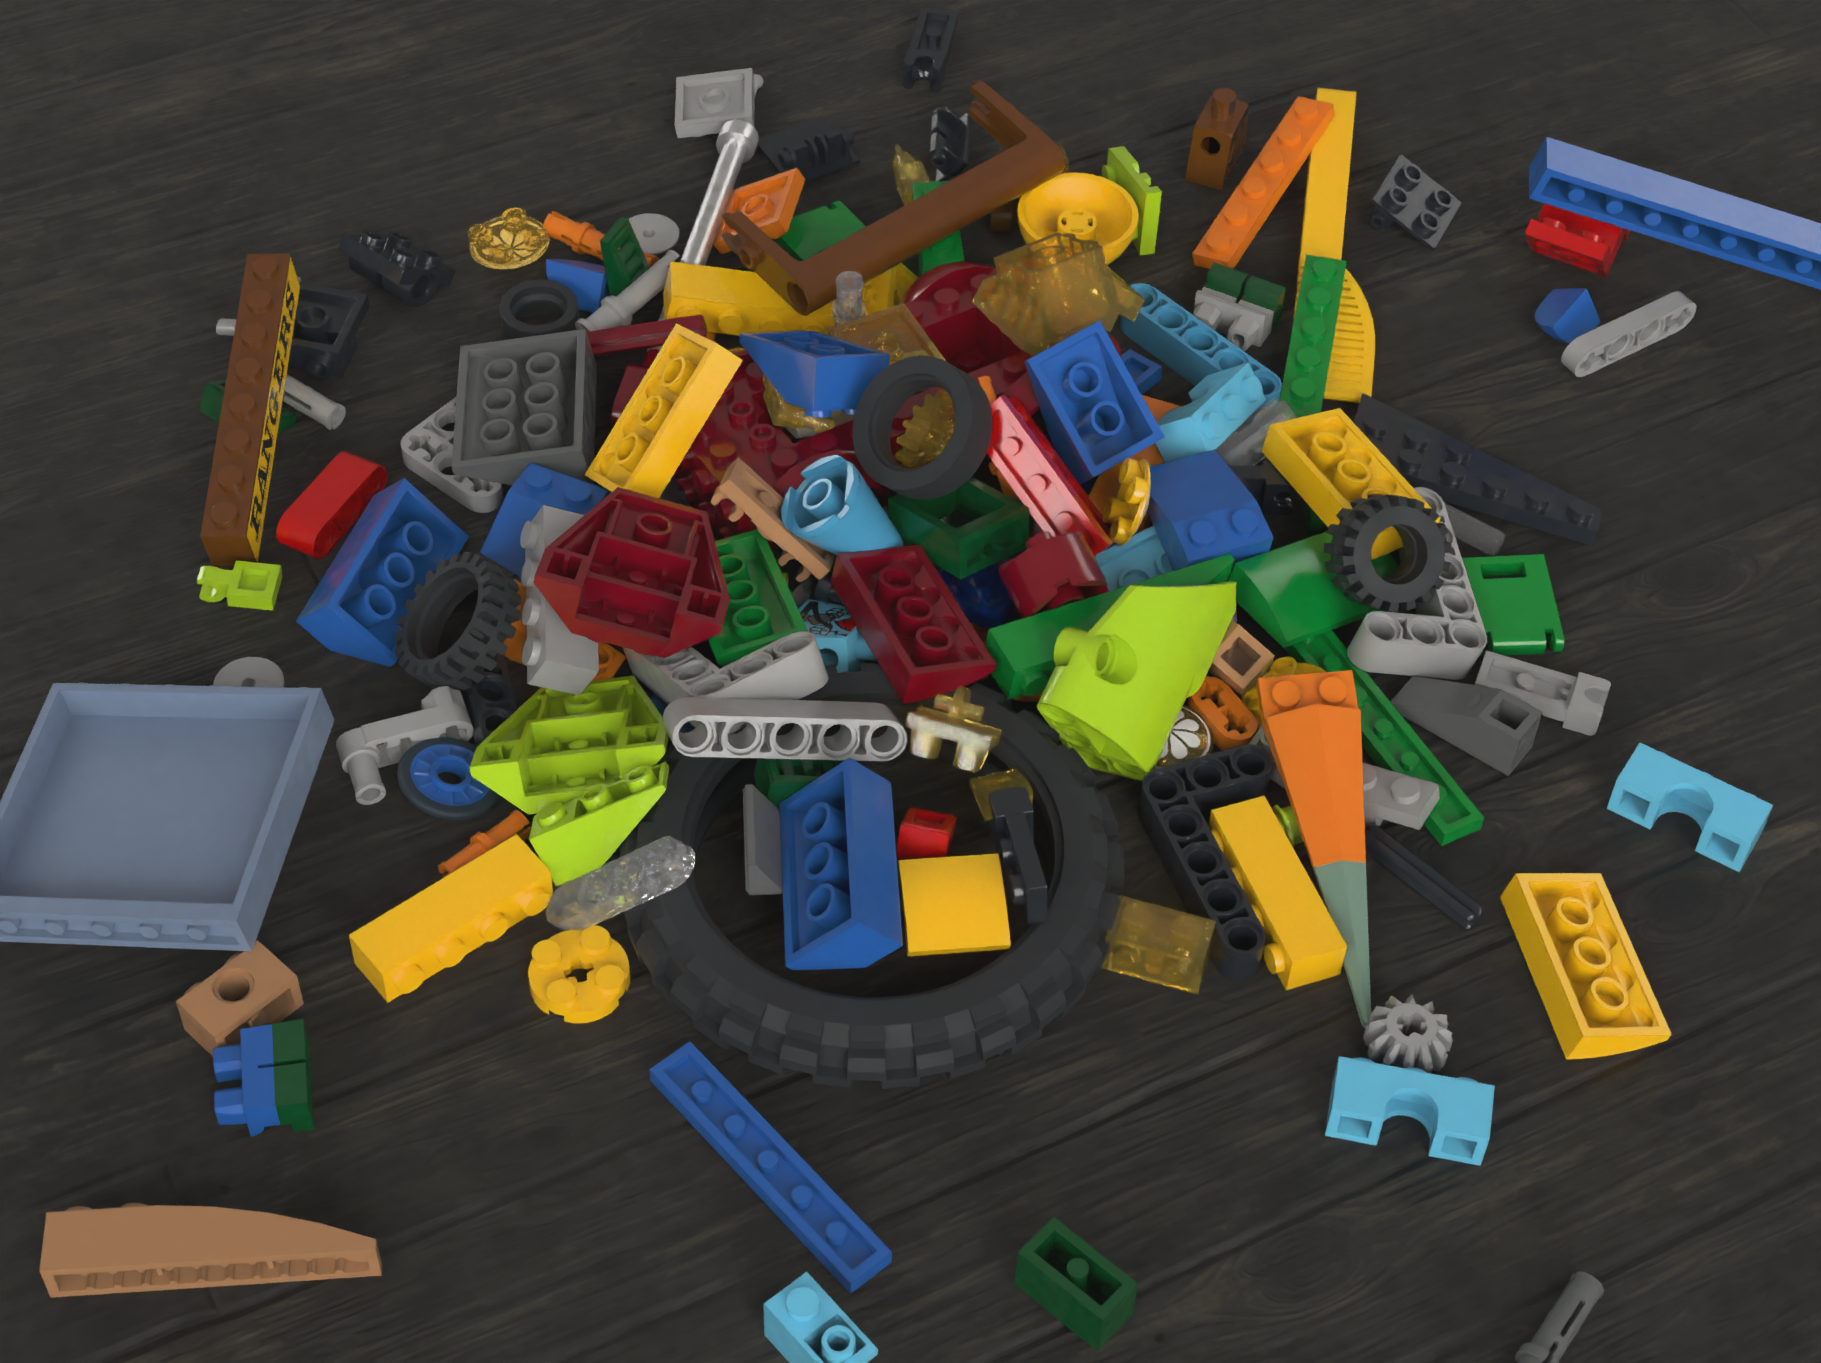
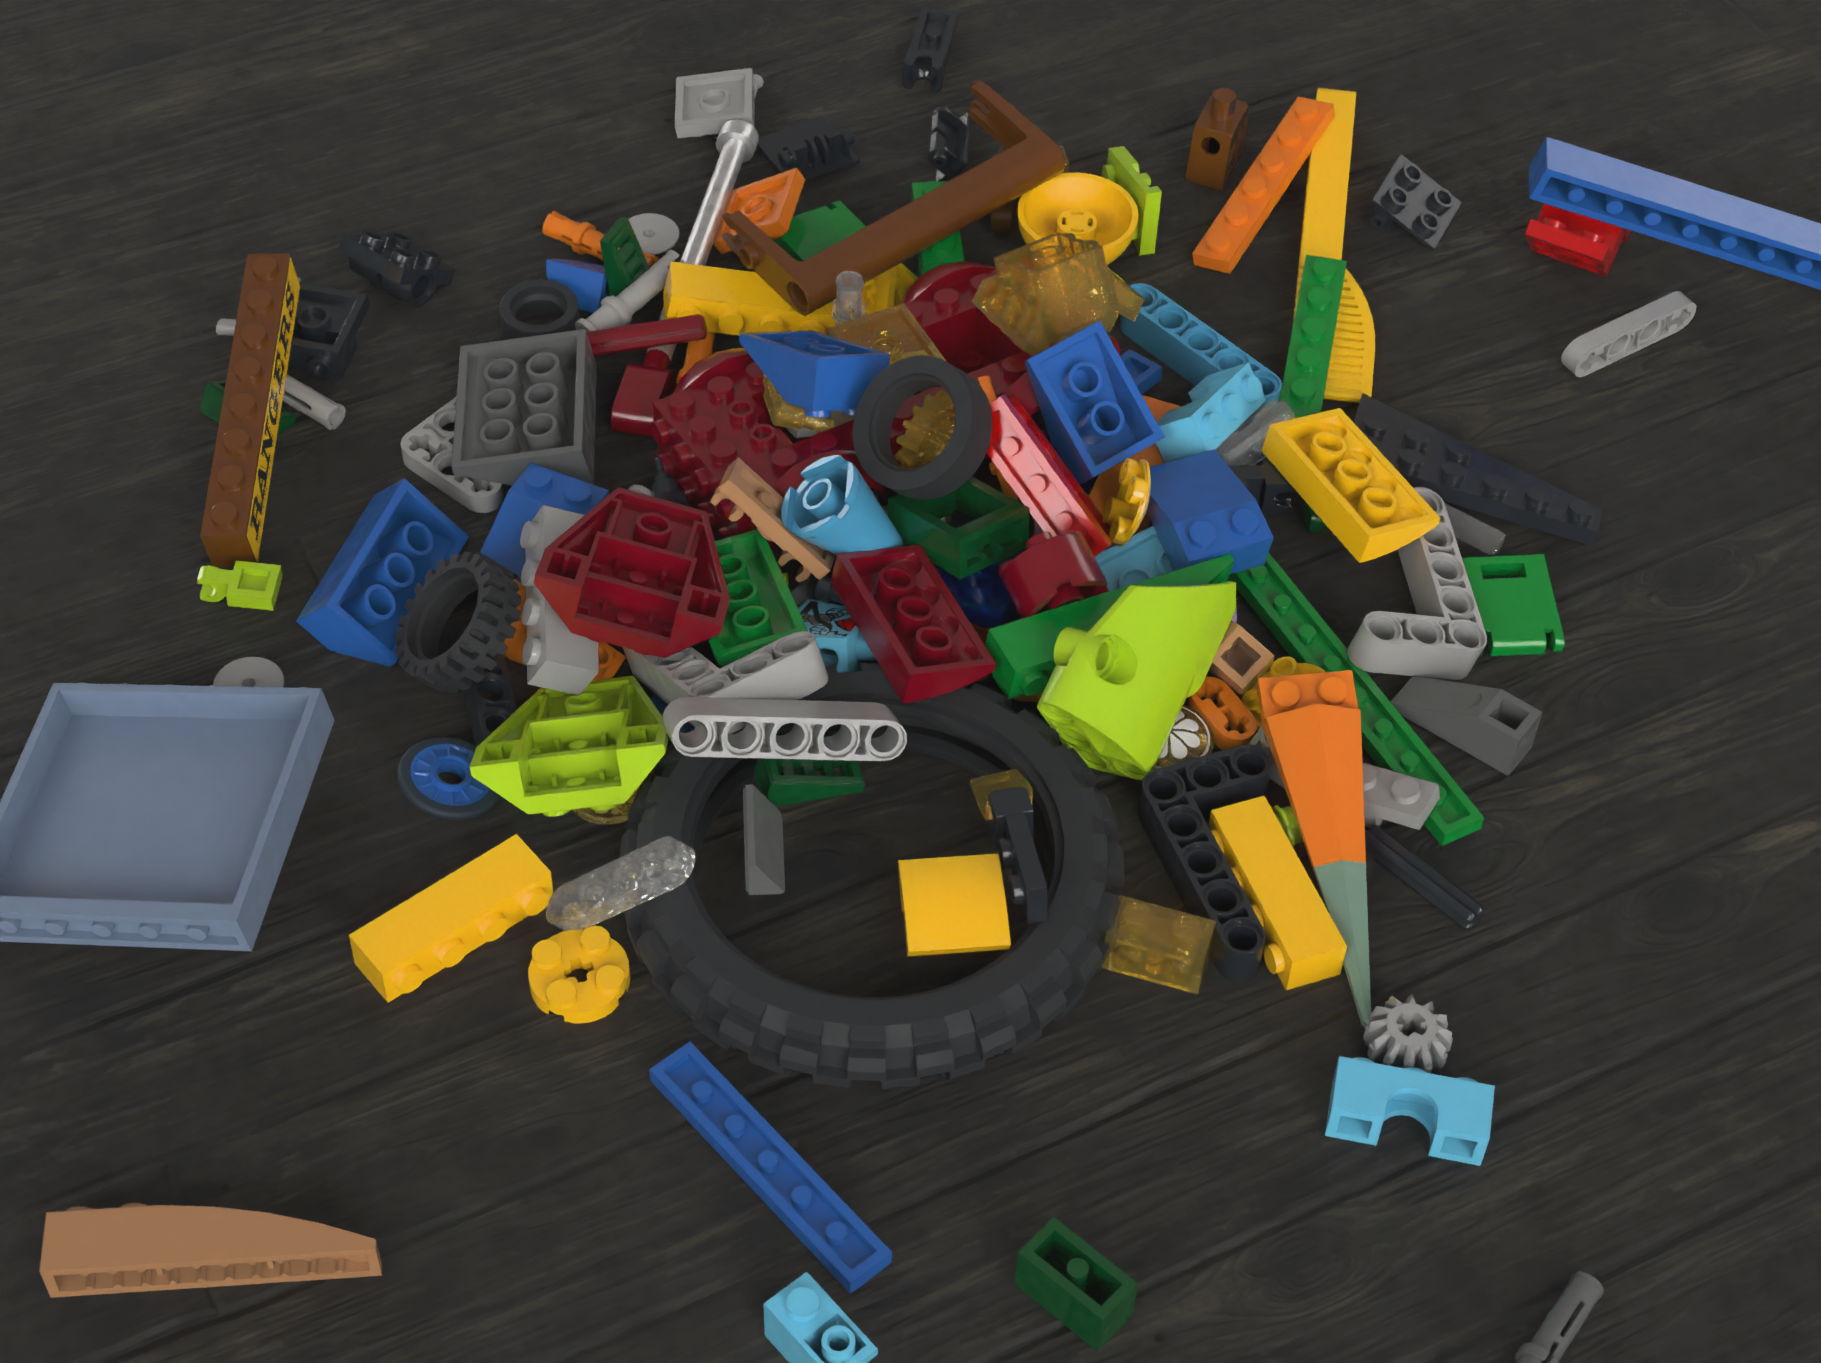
medium nougat brick [176,940,304,1056] -> none
hips [213,1019,314,1136] -> none
red beam [276,450,387,560] -> none
light grey beam [336,686,474,805] -> none
orange pin [438,810,531,878] -> none
clear yellow dish [468,207,550,269] -> none
lime slope [529,761,669,887] -> none
yellow slope [585,323,743,498] -> none
blue slope [779,758,903,970] -> none
clear yellow piece [892,144,929,206] -> none
red slope [896,807,957,860] -> none
clear yellow hips [905,686,1002,772] -> none
hips [1193,263,1286,351] -> none
green slope [1228,531,1398,648] -> none
black tyre [1323,494,1452,612] -> none
light grey plate [1475,650,1611,736] -> none
yellow slope [1500,873,1672,1060] -> none
blue brick [1535,288,1601,344] -> none
medium azure arch [1607,743,1773,872] -> none

